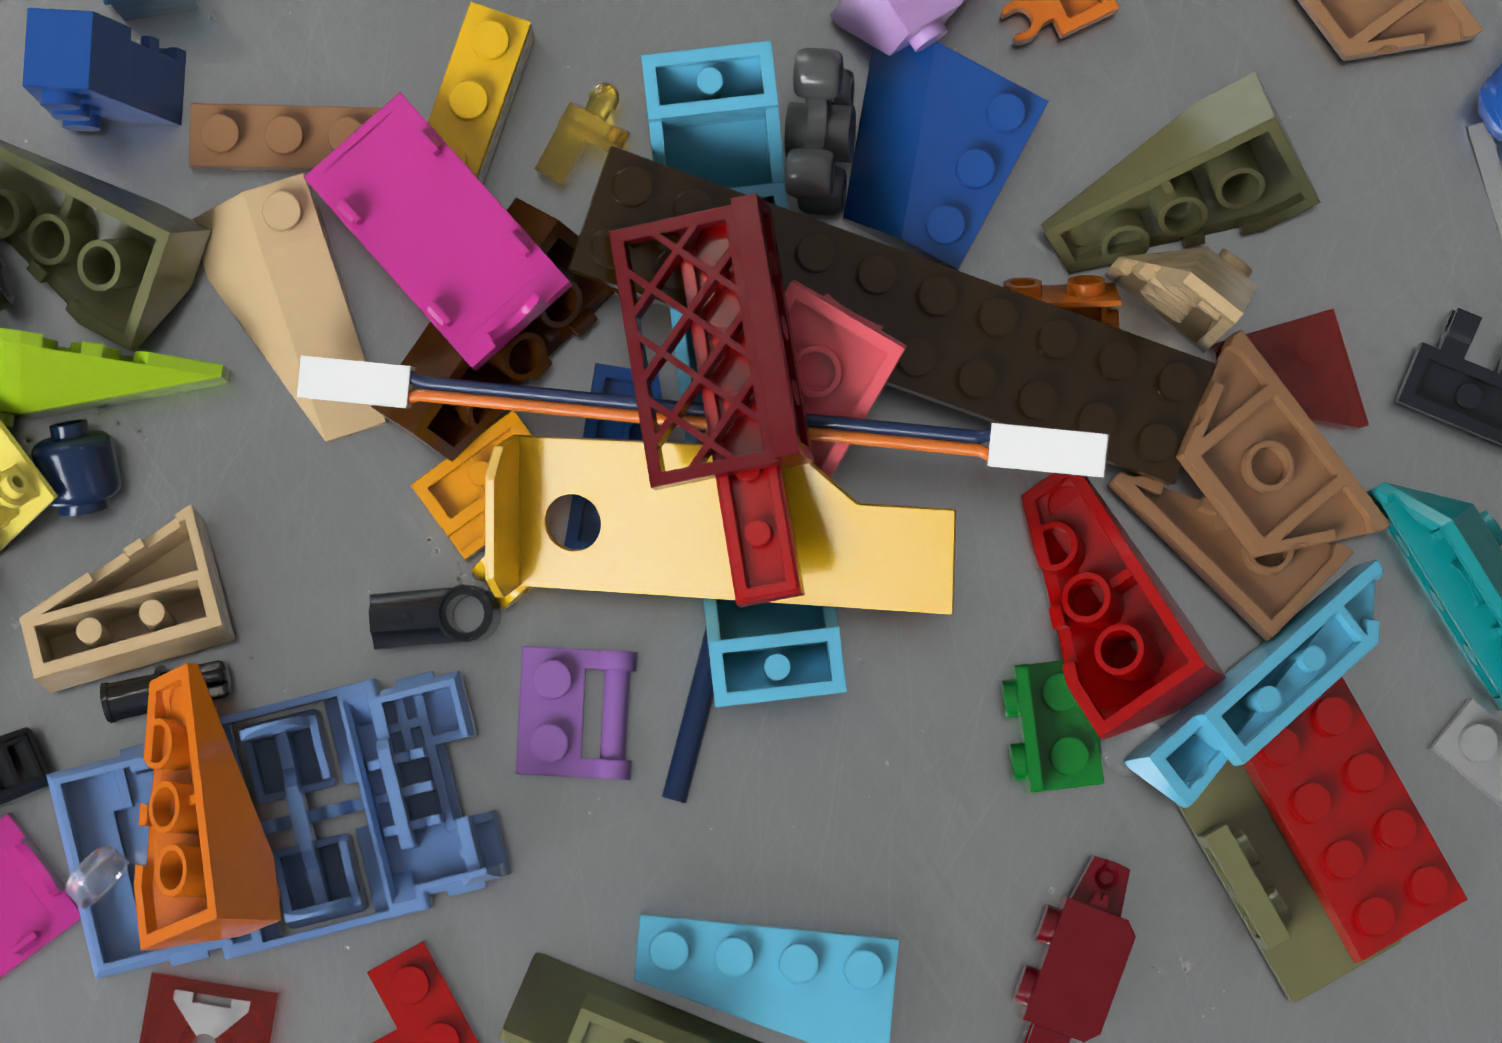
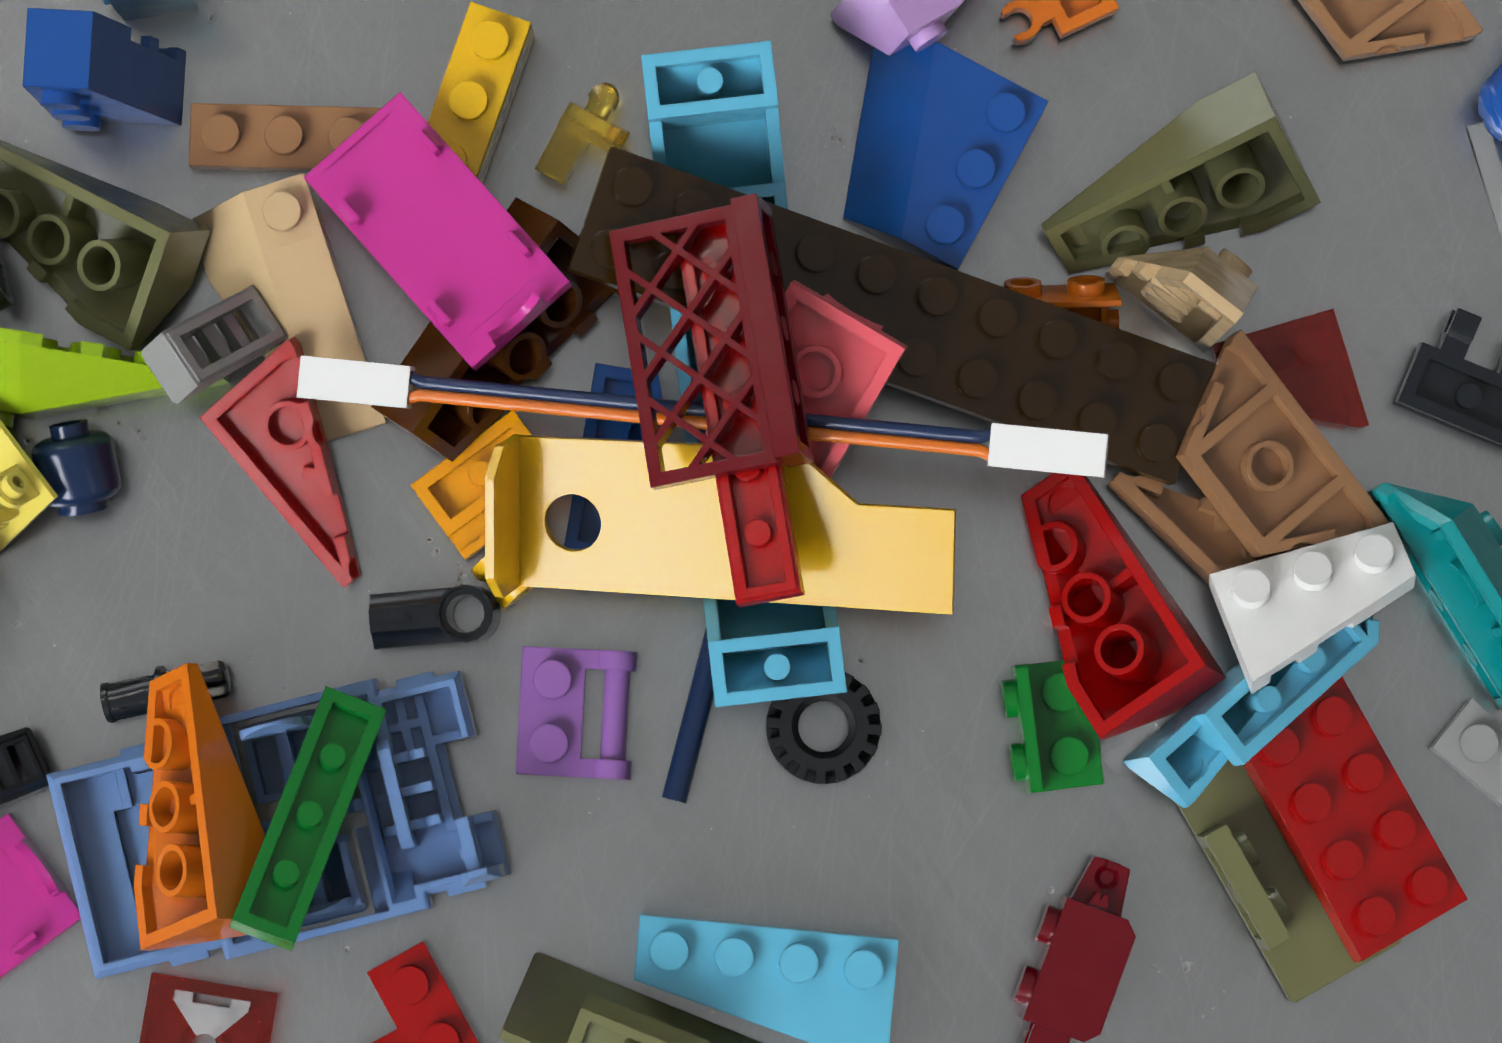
tan wedge [19,504,235,693] -> none
clear tile [65,845,129,909] -> none
dark grey gear [784,48,856,215] -> none
none -> light grey slope [142,285,288,404]
none -> wing [199,337,362,588]
none -> green plate [229,686,387,951]
none -> black tyre [766,672,882,784]
none -> white wing [1209,522,1416,694]

